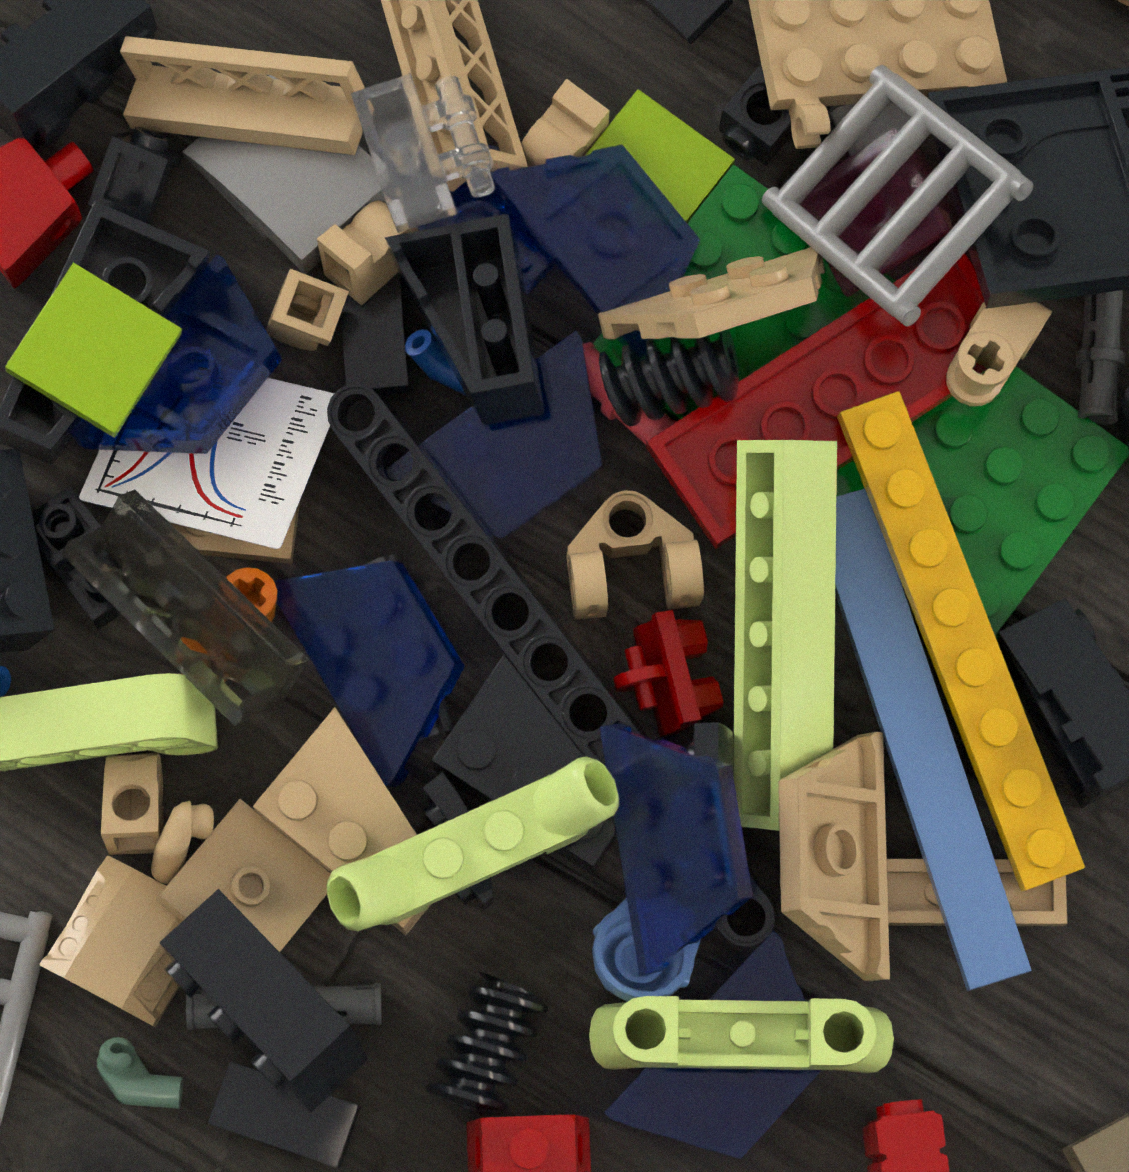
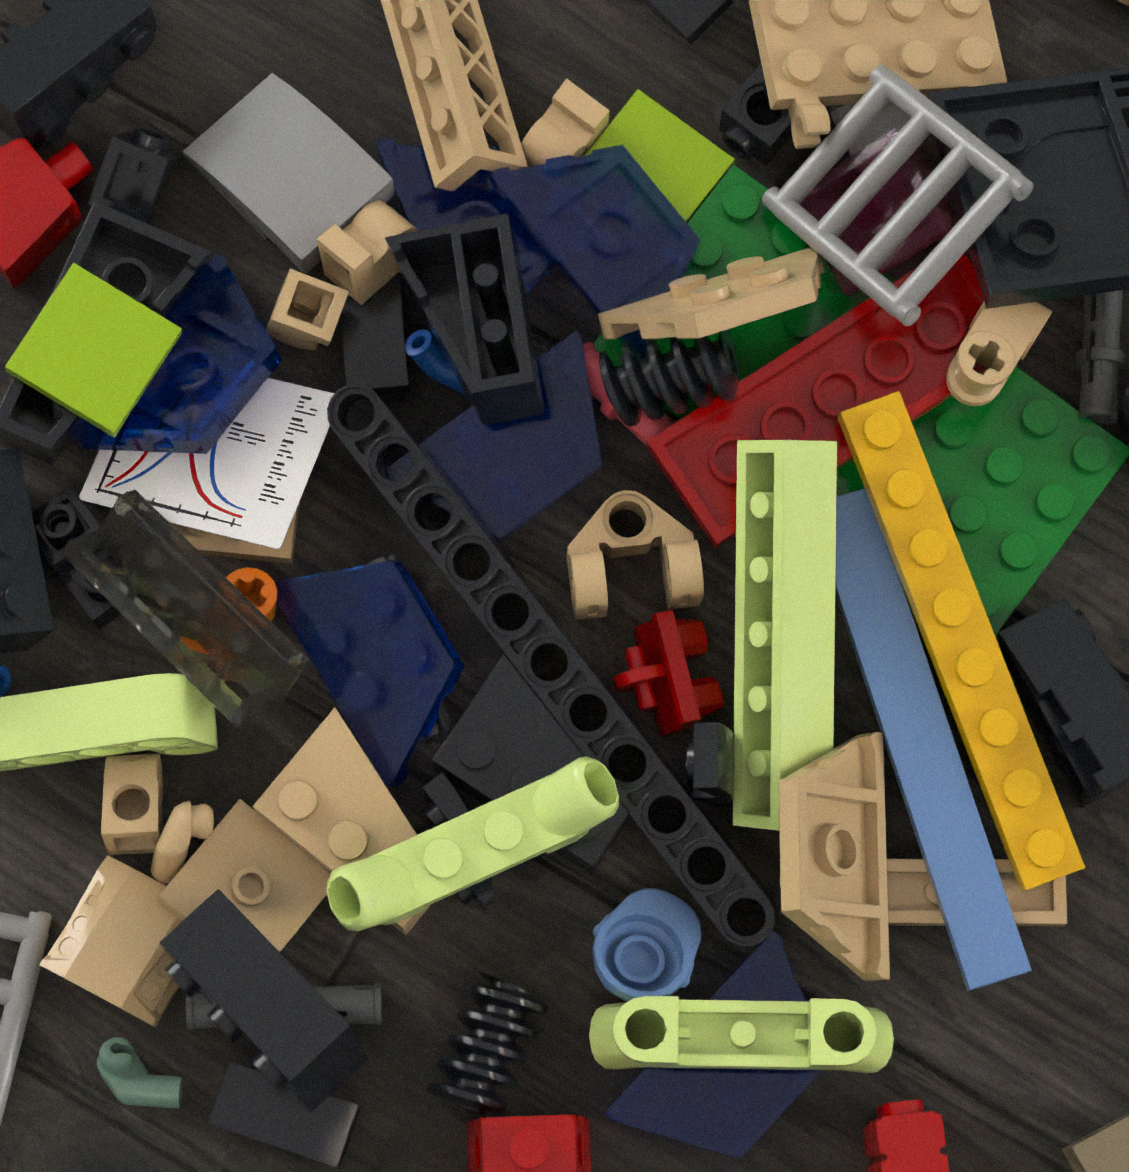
tan fence [120,36,372,155] -> none
clear brick [351,73,495,233] -> none
clear blue wing [600,724,753,975] -> none

